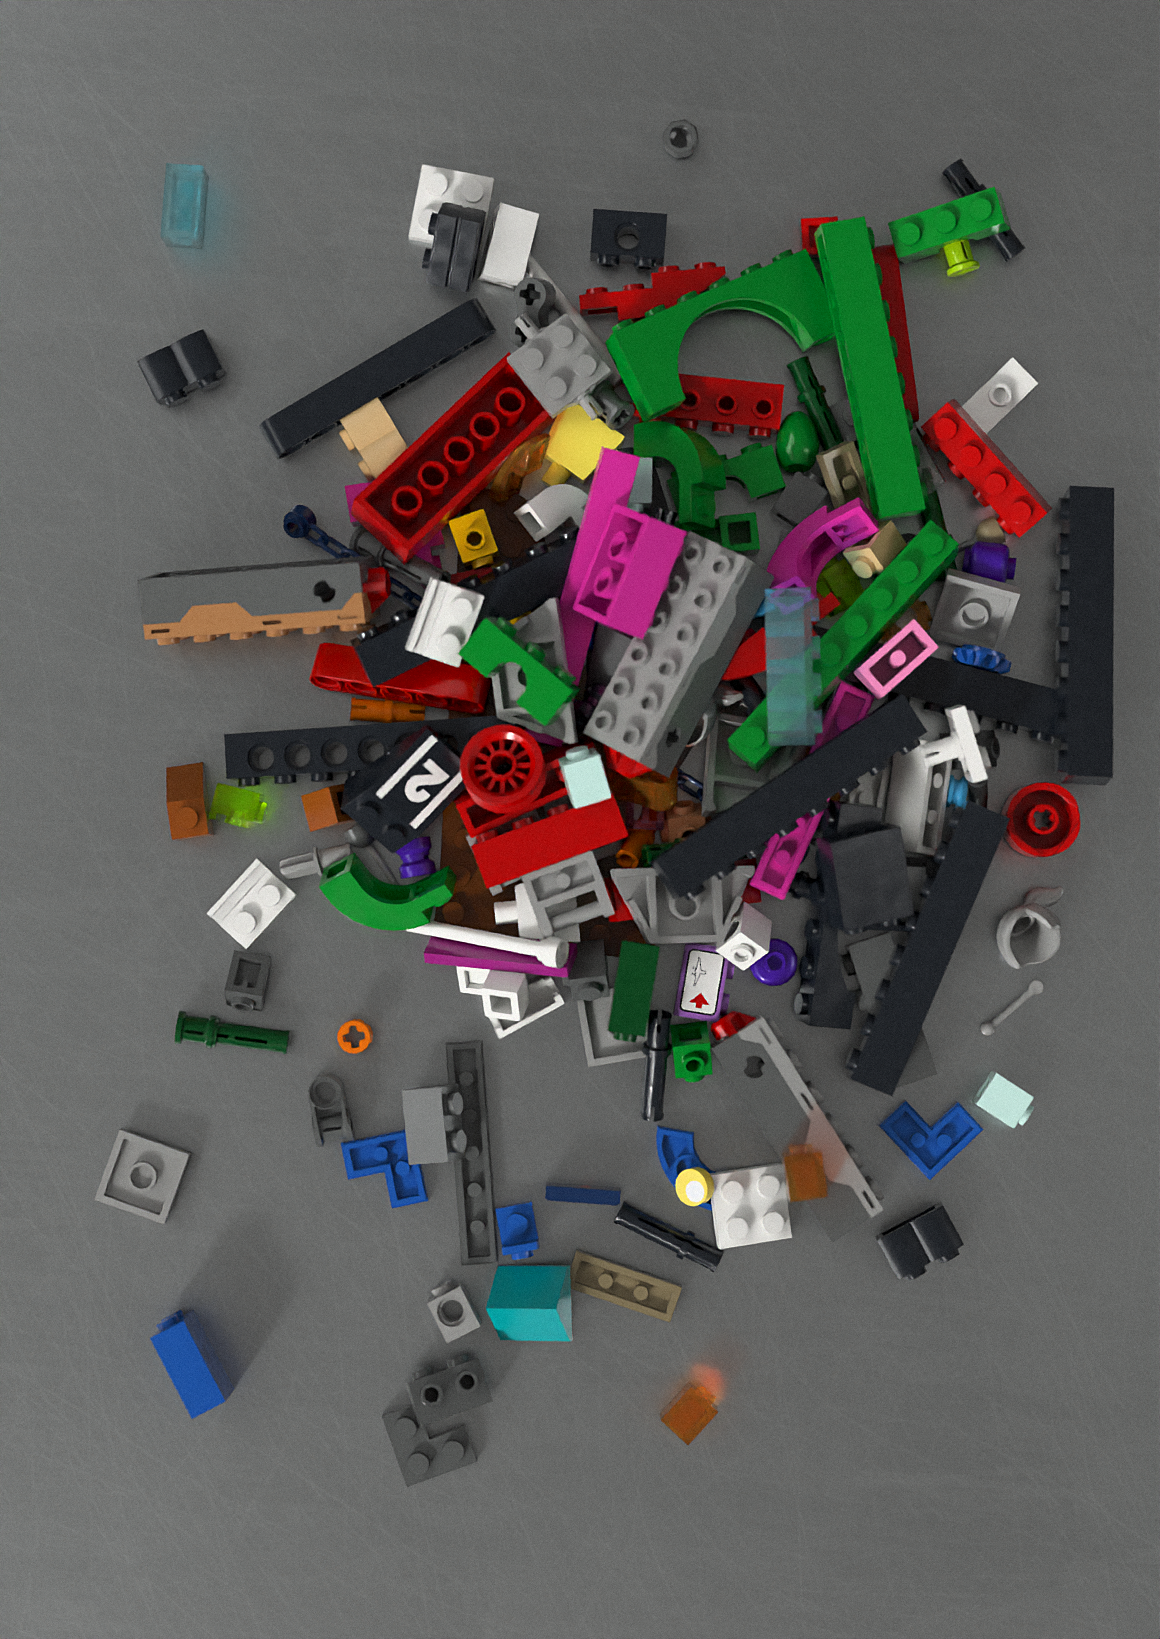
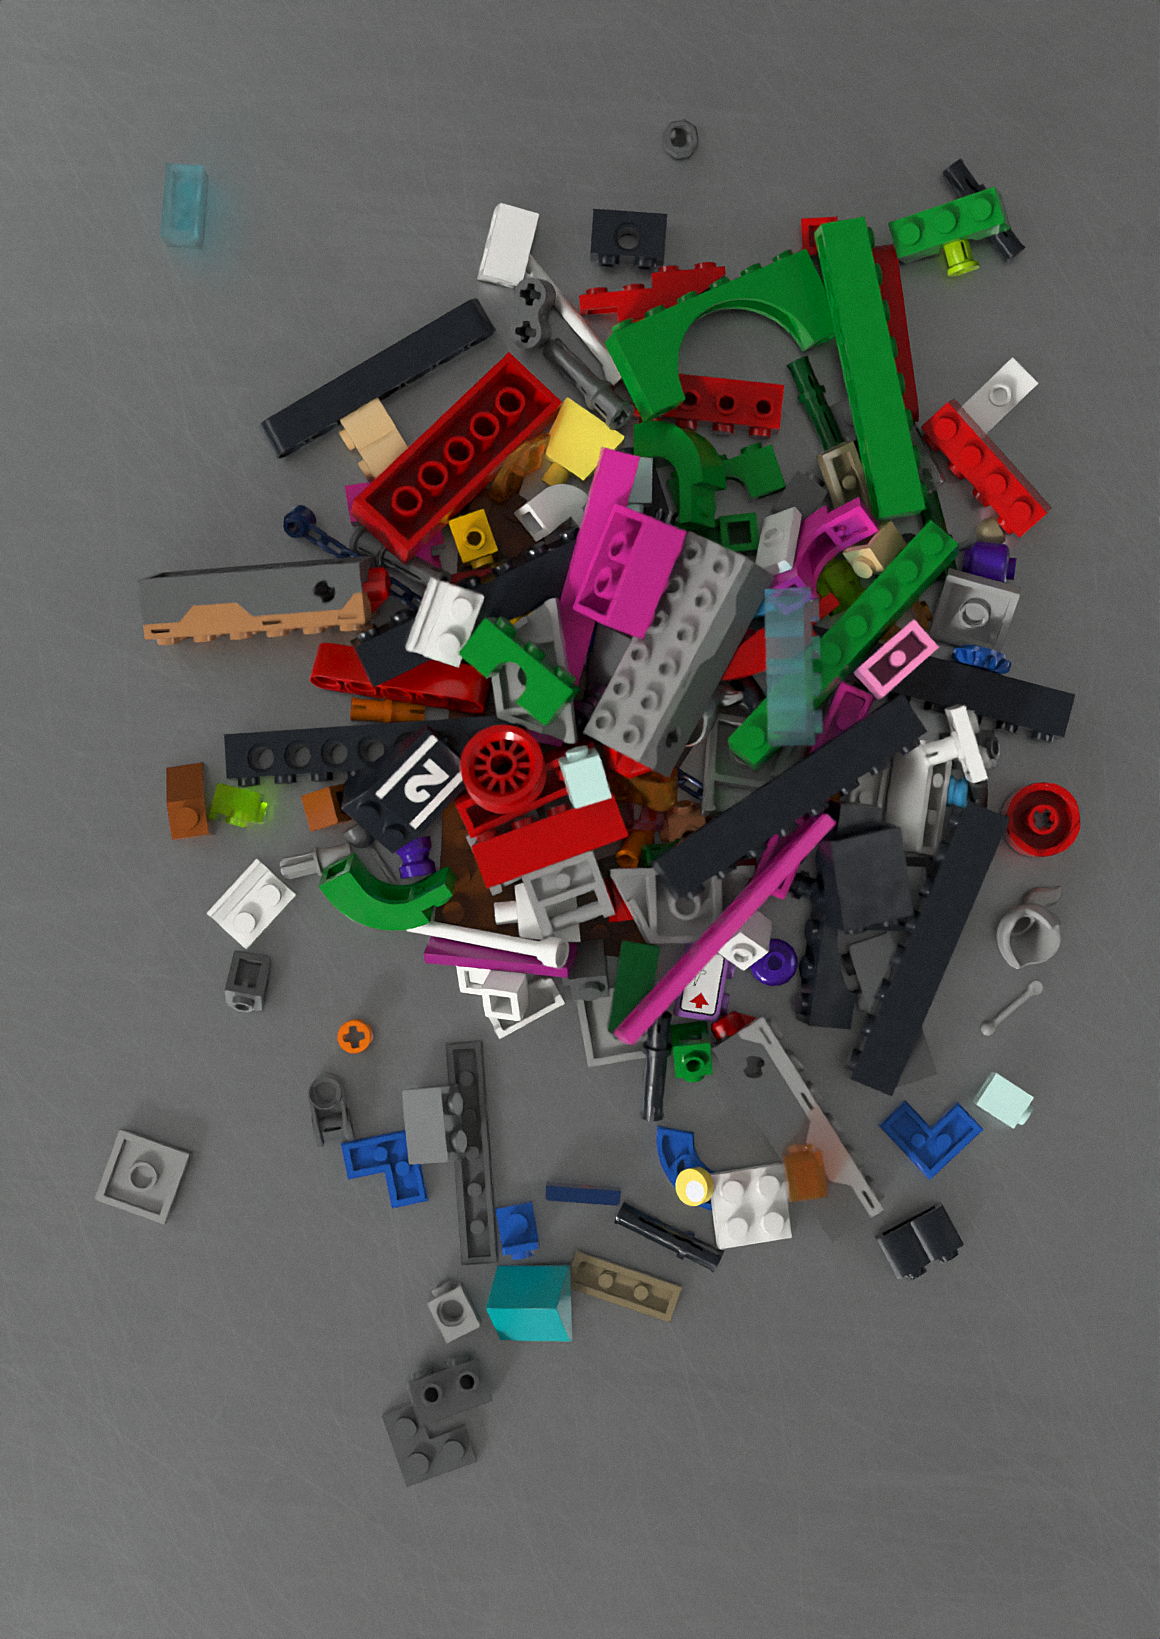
black brick [137,329,226,407] -> none
blue brick [150,1309,234,1419] -> none
dark green pin [175,1010,290,1054] -> none
white plate [409,164,495,253] -> none
black brick [422,202,486,292] -> none
light grey plate [507,312,612,421] -> none
clear orange brick [660,1381,718,1445] -> none
green animal [775,411,819,473] -> none
black brick [1054,486,1114,786] -> none
none -> dark pink tile [614,814,836,1045]
none -> white plate [755,507,802,575]

